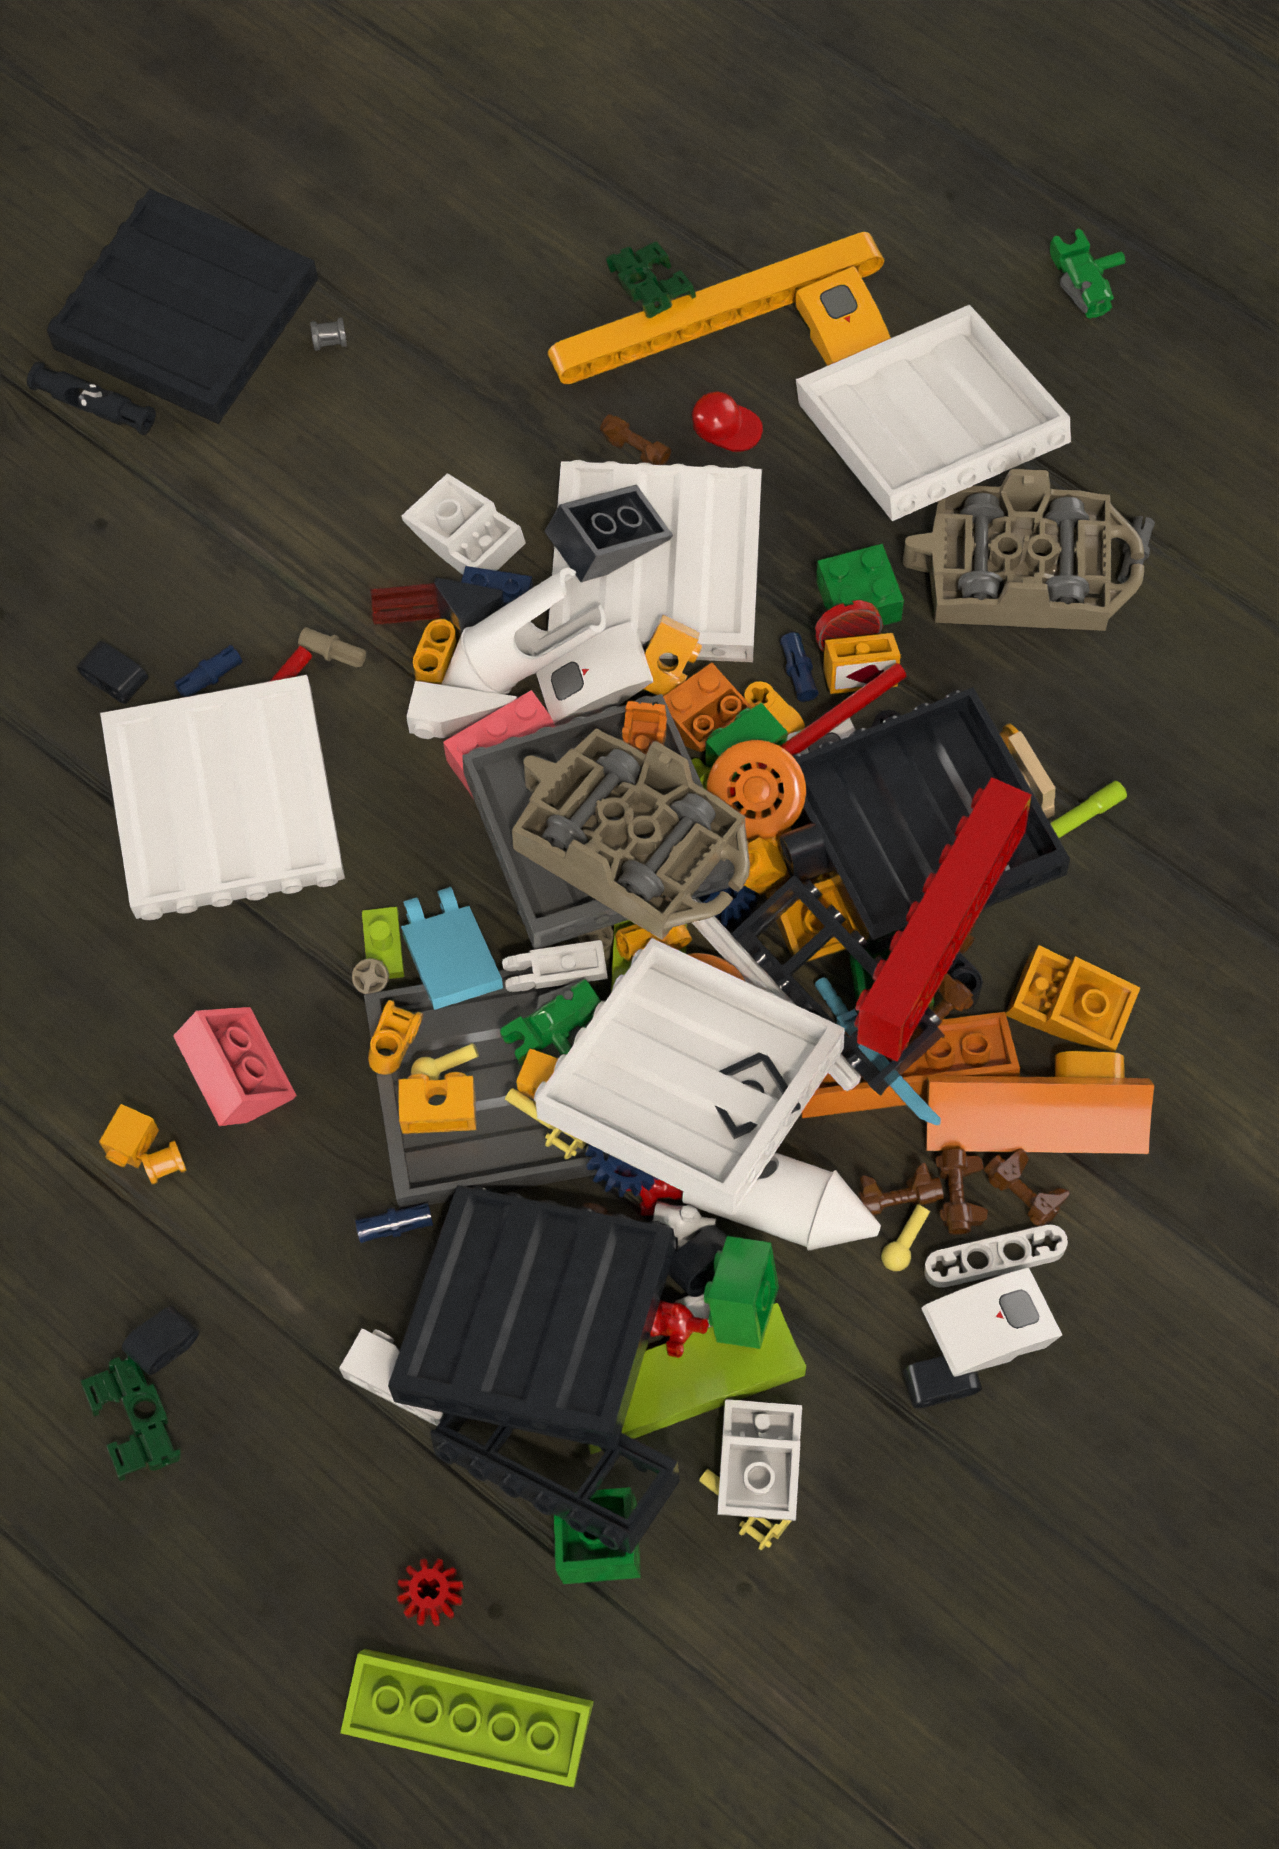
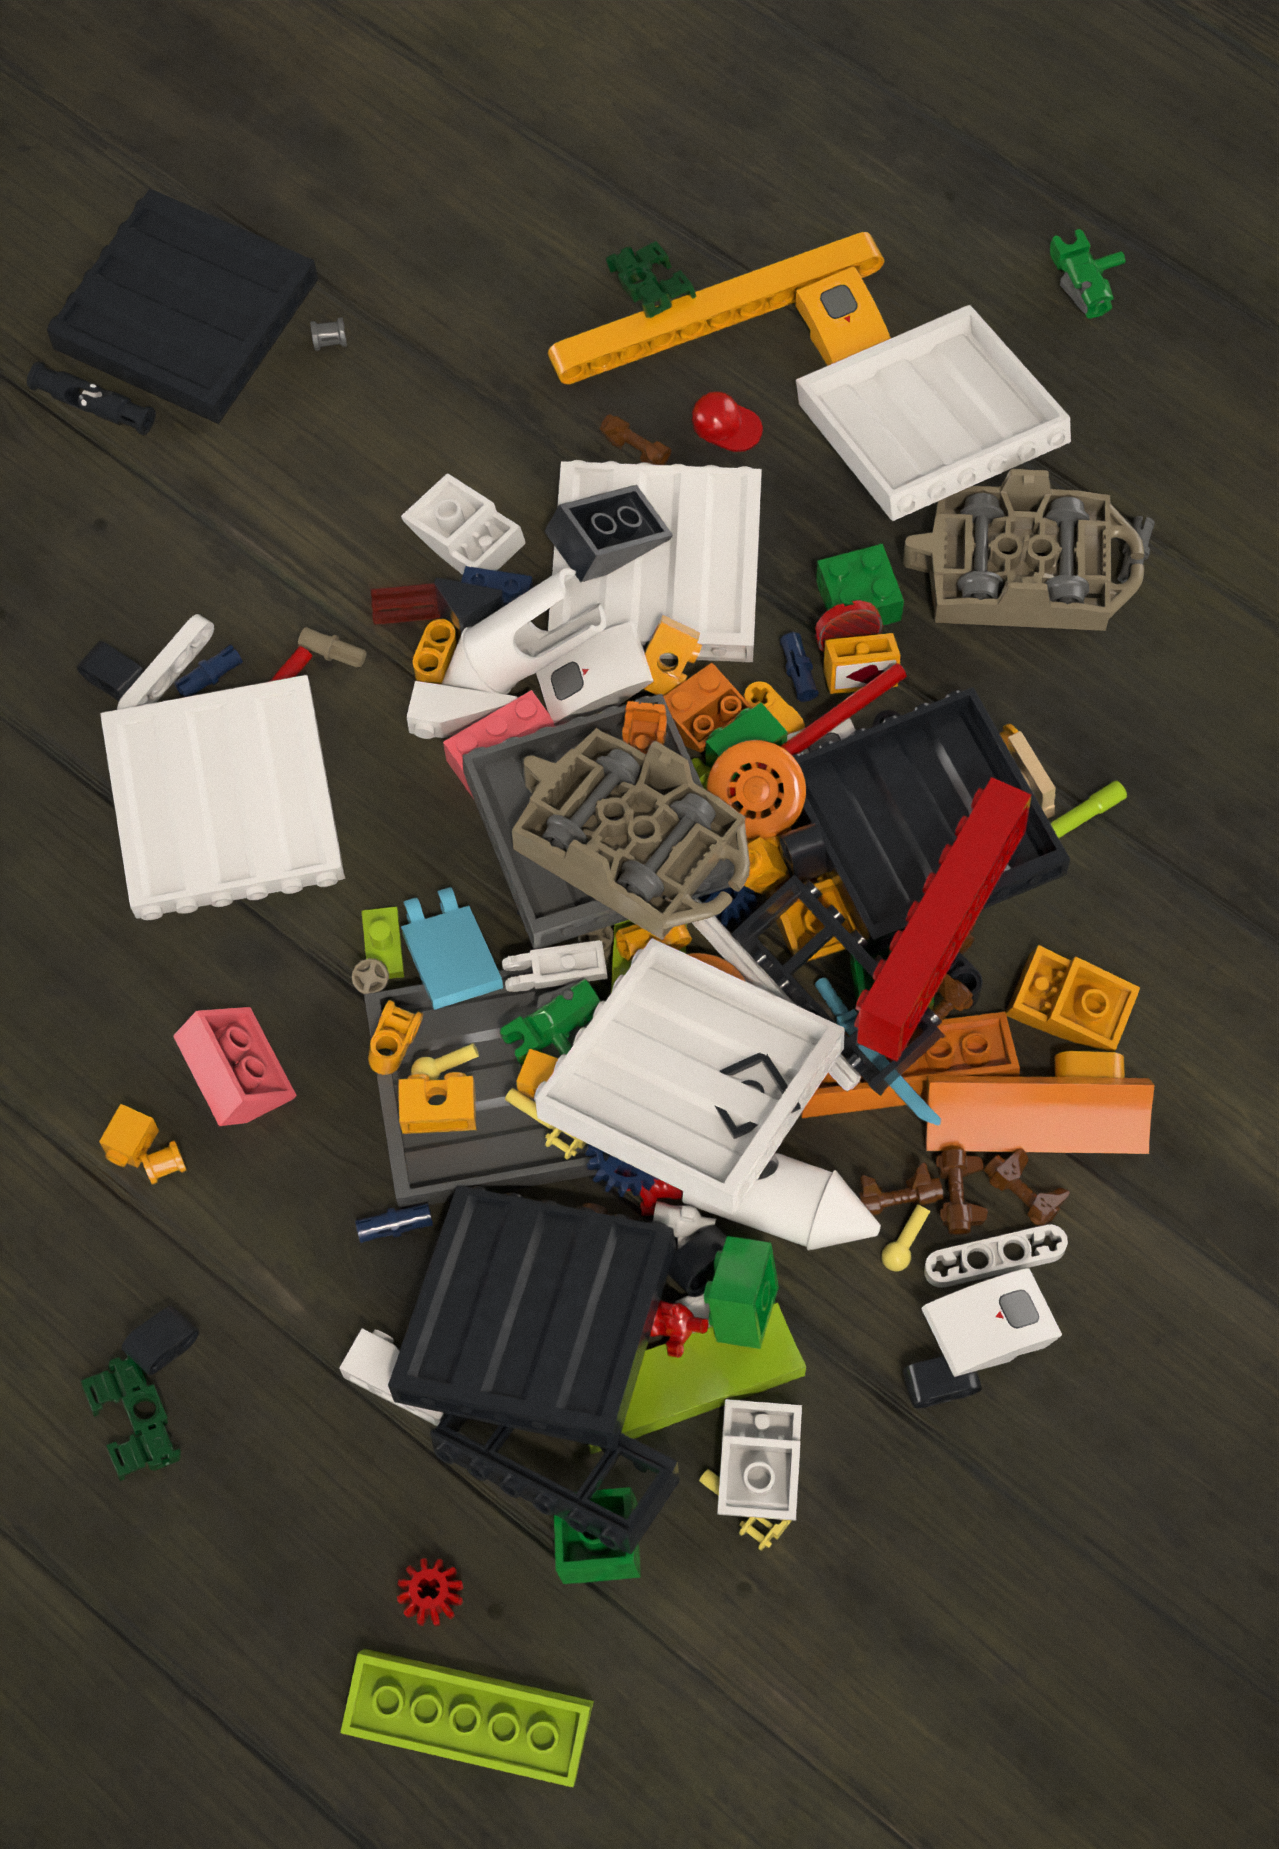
none -> white beam [117,614,214,710]

